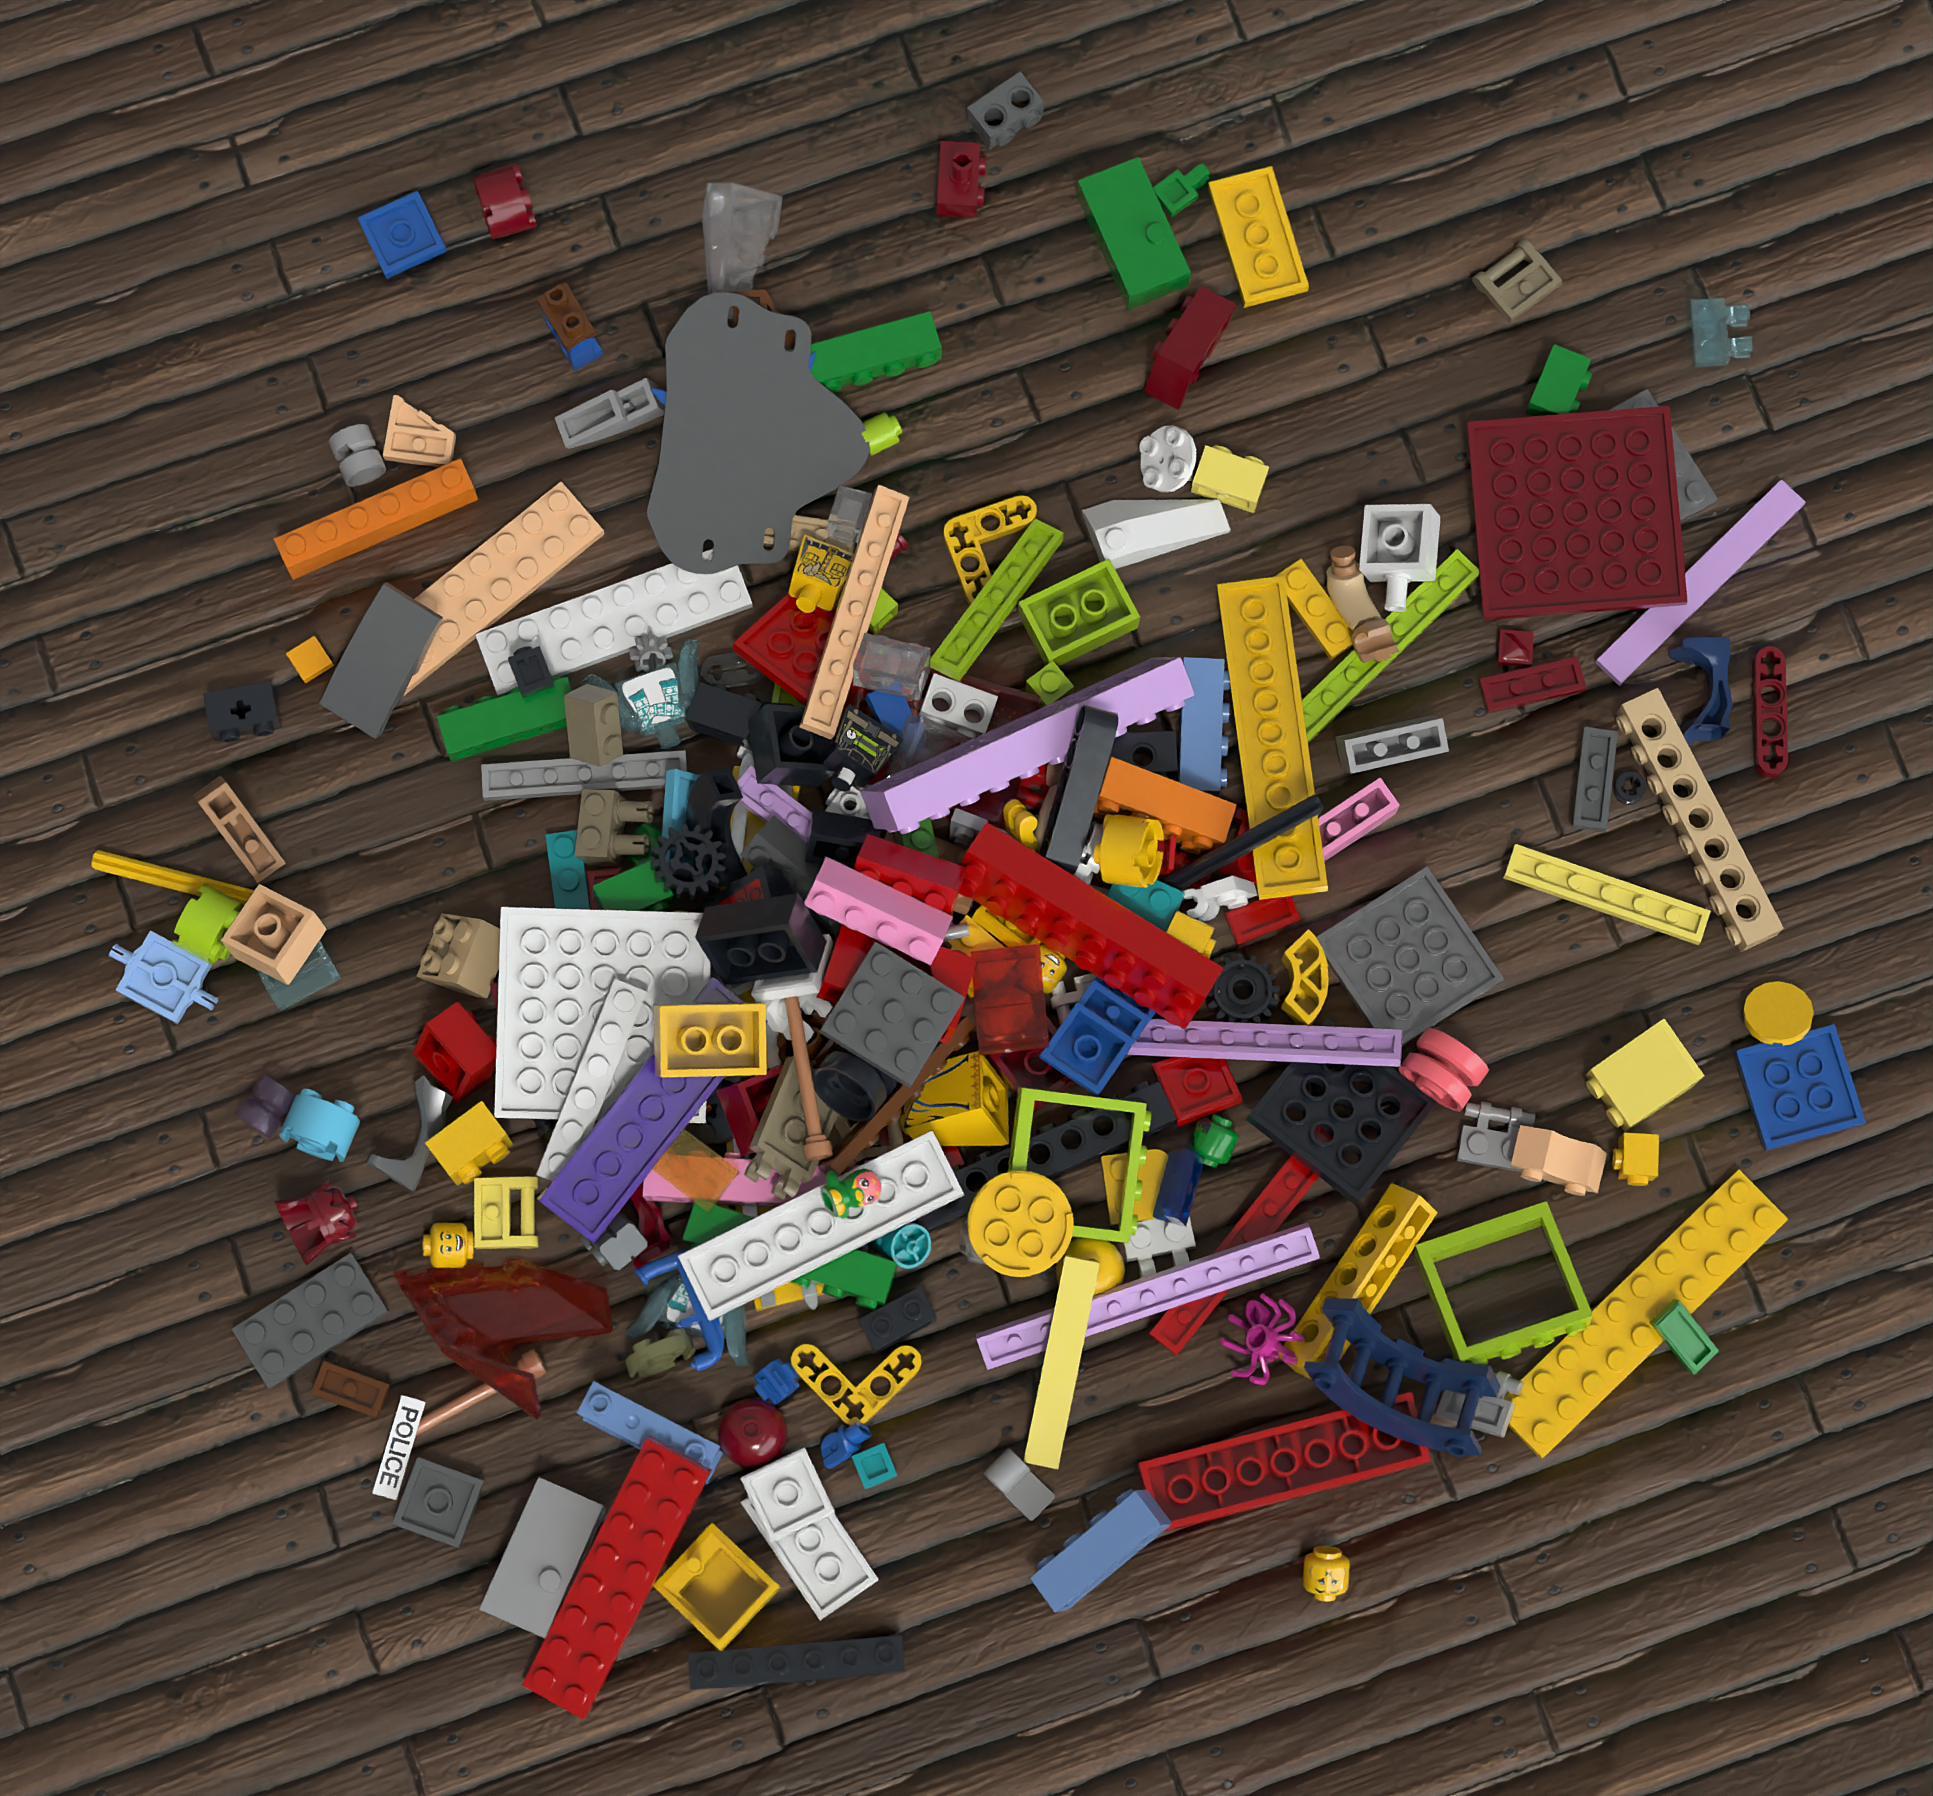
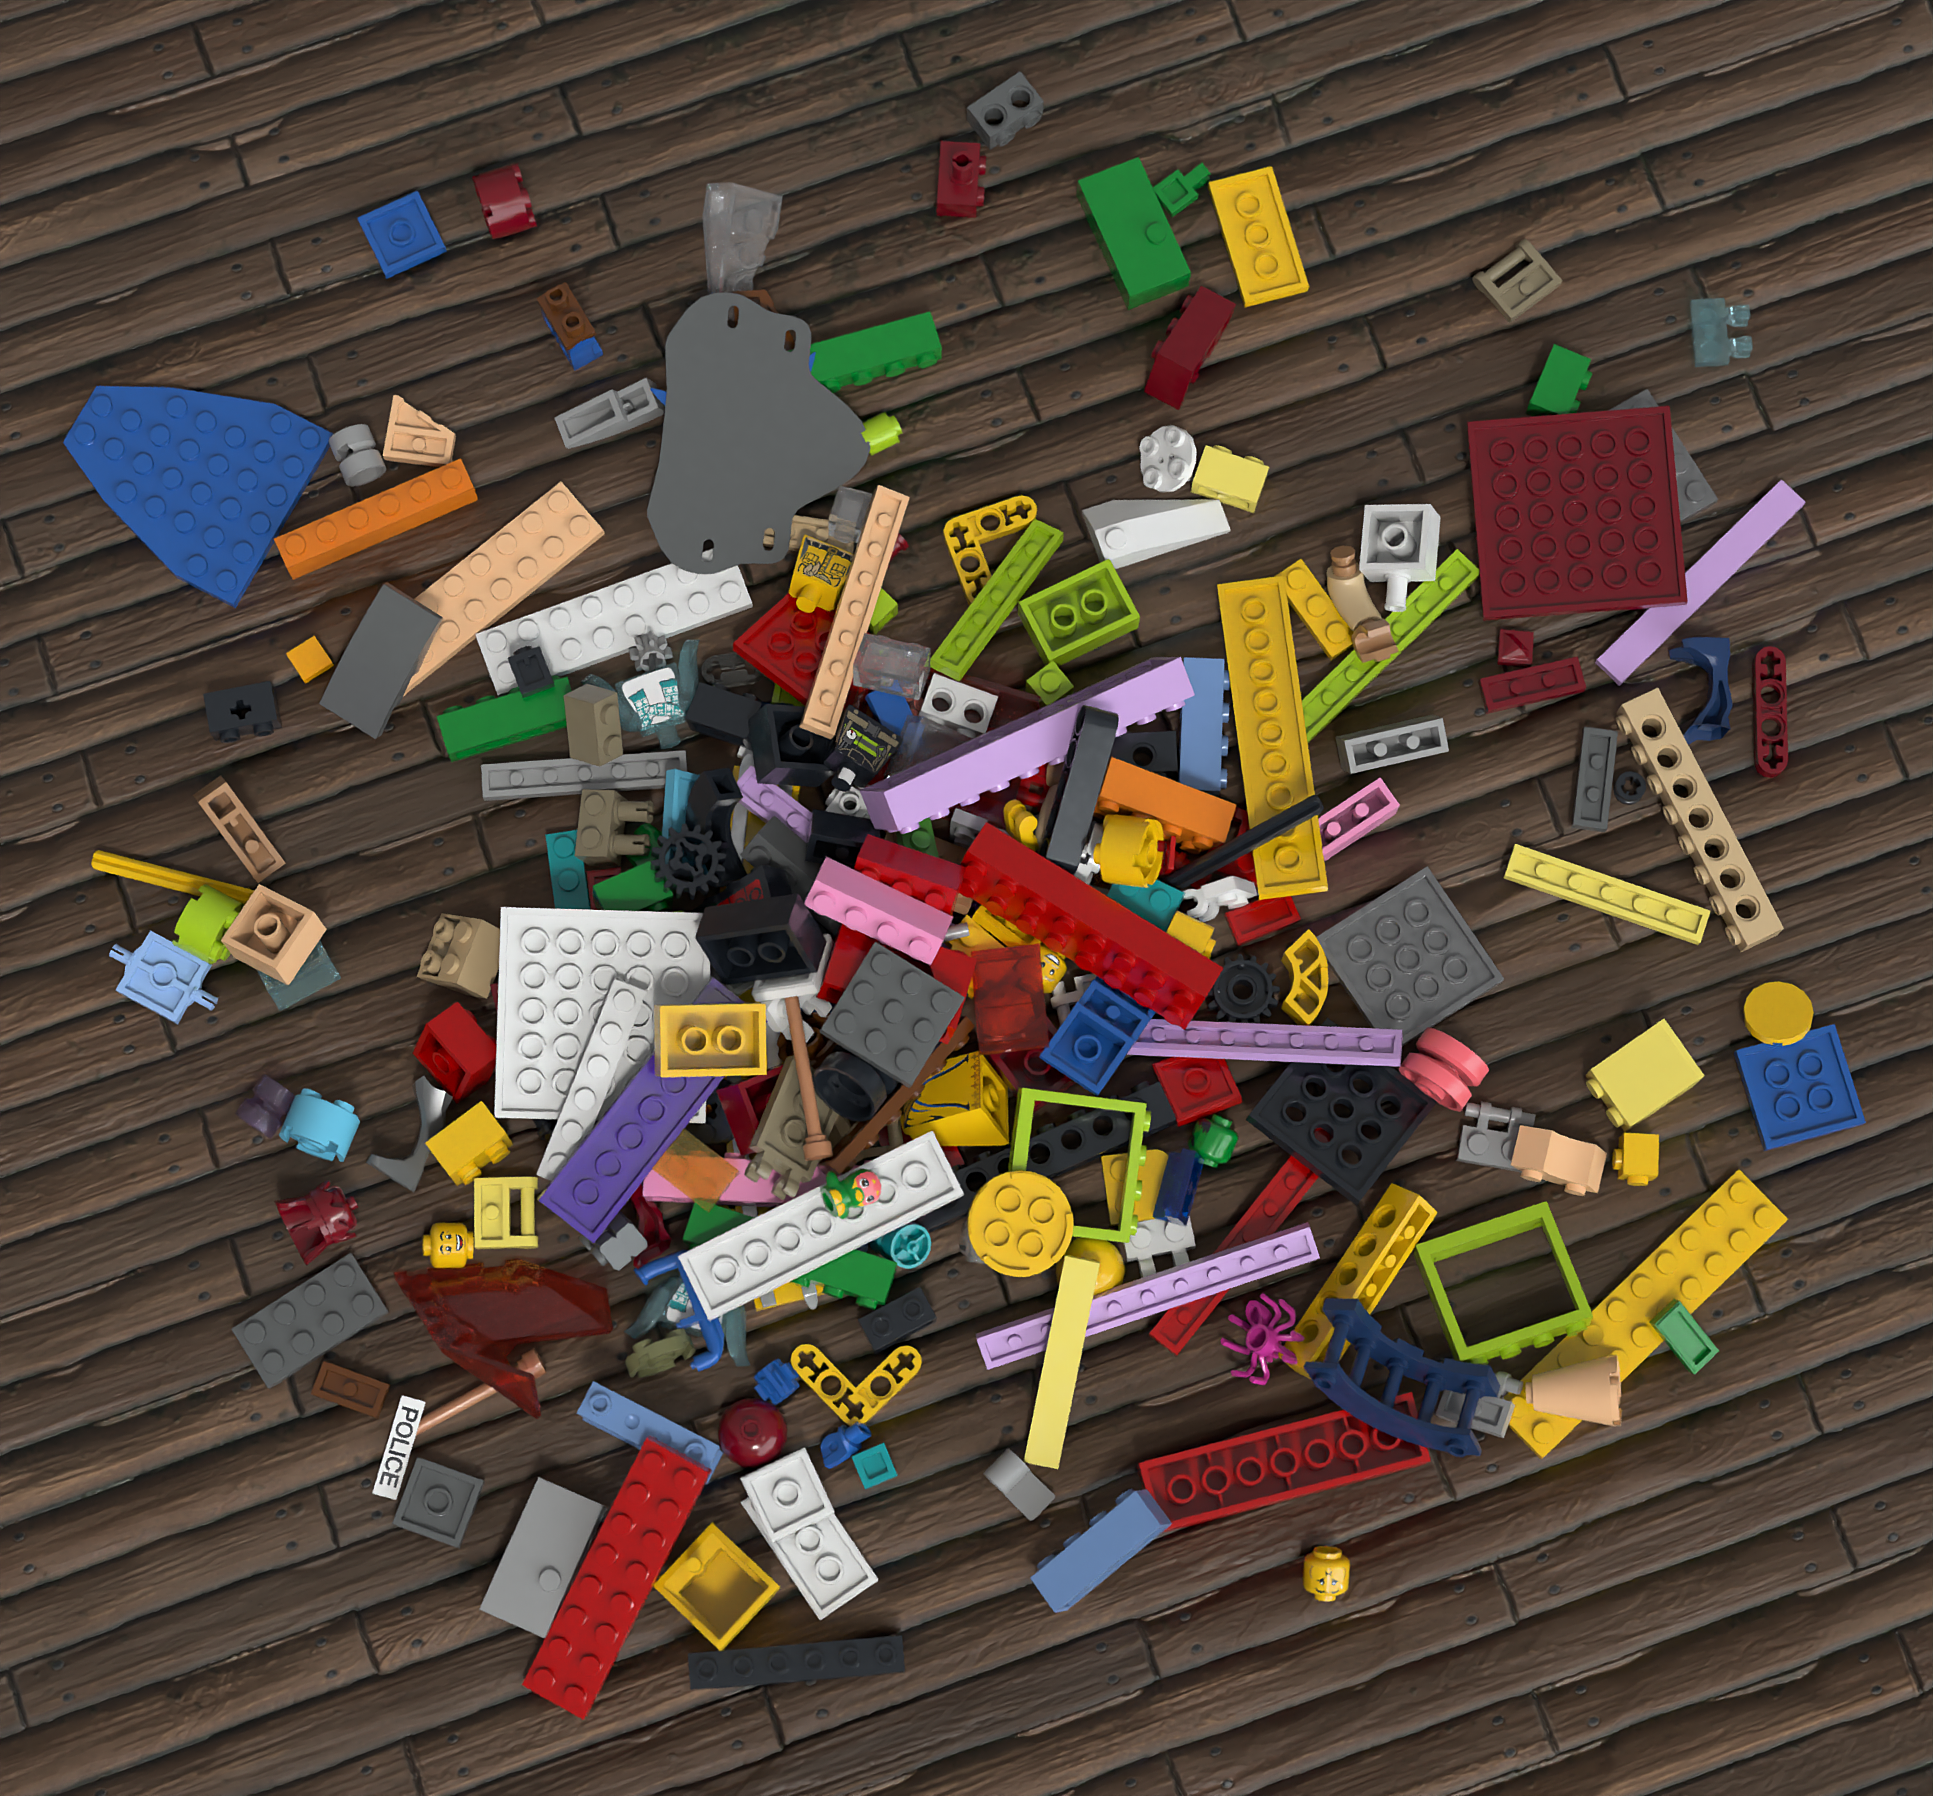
none -> blue piece [63,386,334,608]
none -> light nougat cone [1526,1355,1622,1426]

